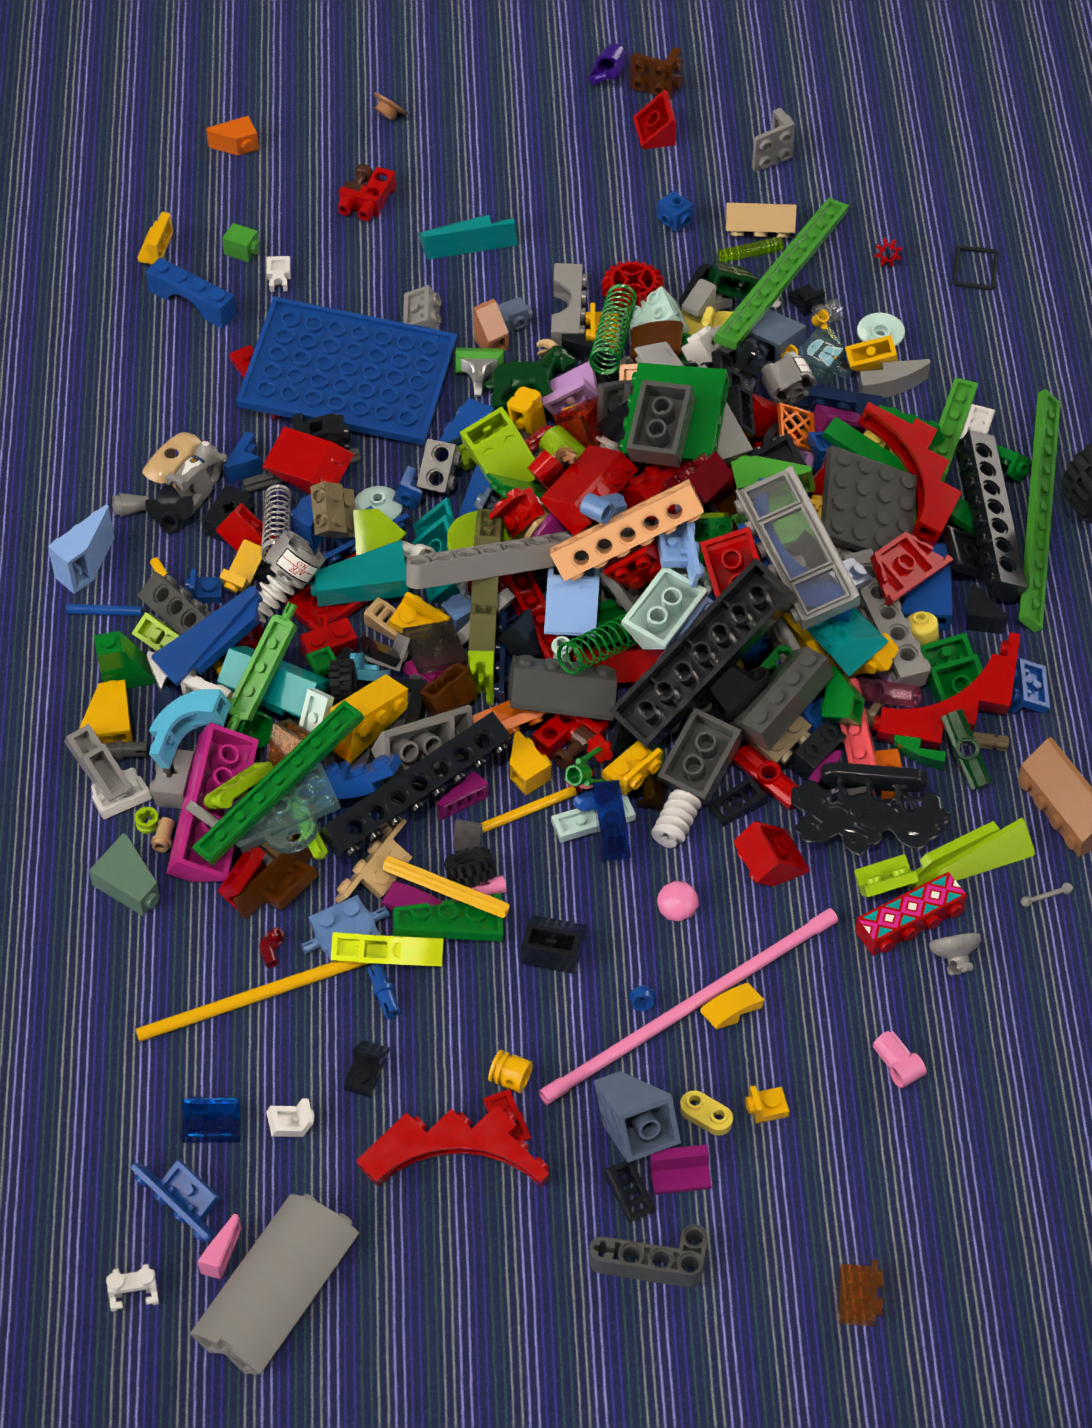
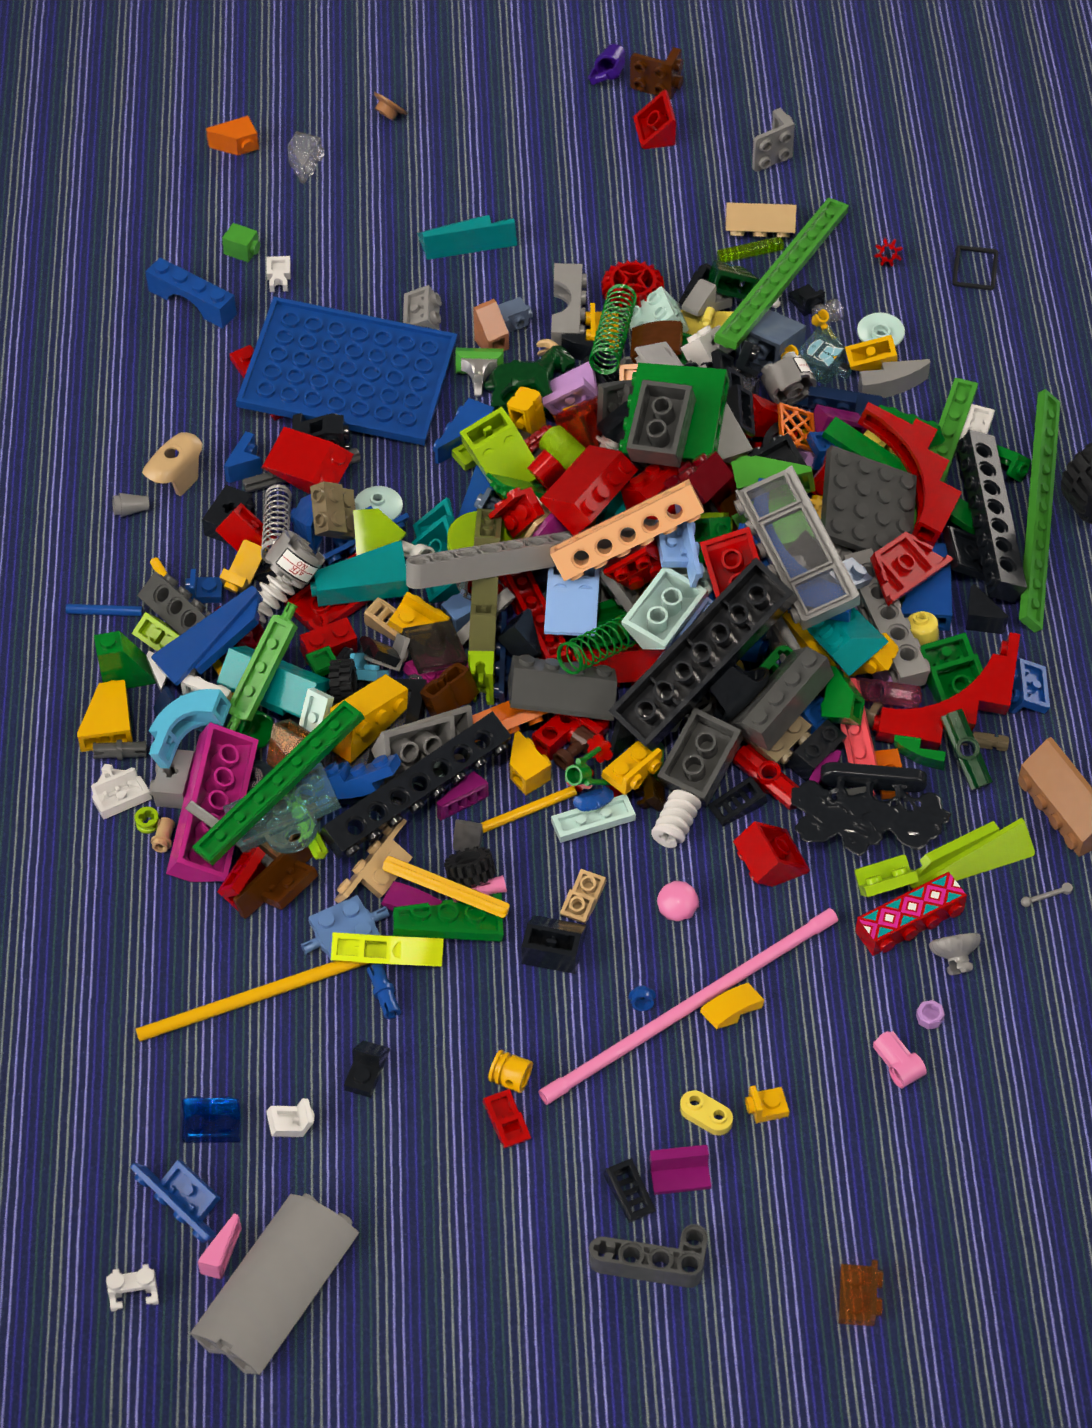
light blue slope [48,505,115,594] -> none
light grey slope [64,724,133,802] -> none
sand green slope [89,833,160,916] -> none
yellow bracket [137,212,173,264] -> none
black plate [145,484,194,533] -> none
light grey animal [166,441,228,517] -> none
lime plate [204,762,273,809] -> none
dark red arm [259,927,284,968] -> none
red hips [338,164,397,222] -> none
red arch [356,1105,550,1188] -> none
blue bracket [392,465,423,510] -> none
light grey brick [416,438,462,495] -> none
light aqua pin [551,636,572,662] -> none
medium nougat axle [553,447,577,467] -> none
medium blue piece [580,493,627,524] -> none
clear blue slope [592,780,631,863] -> none
sand blue slope [594,1071,681,1163] -> none
blue brick [657,191,693,232] -> none
none -> clear slope [287,131,324,184]
none -> tan slope [560,869,607,924]
none -> lavender tile [916,1000,945,1029]

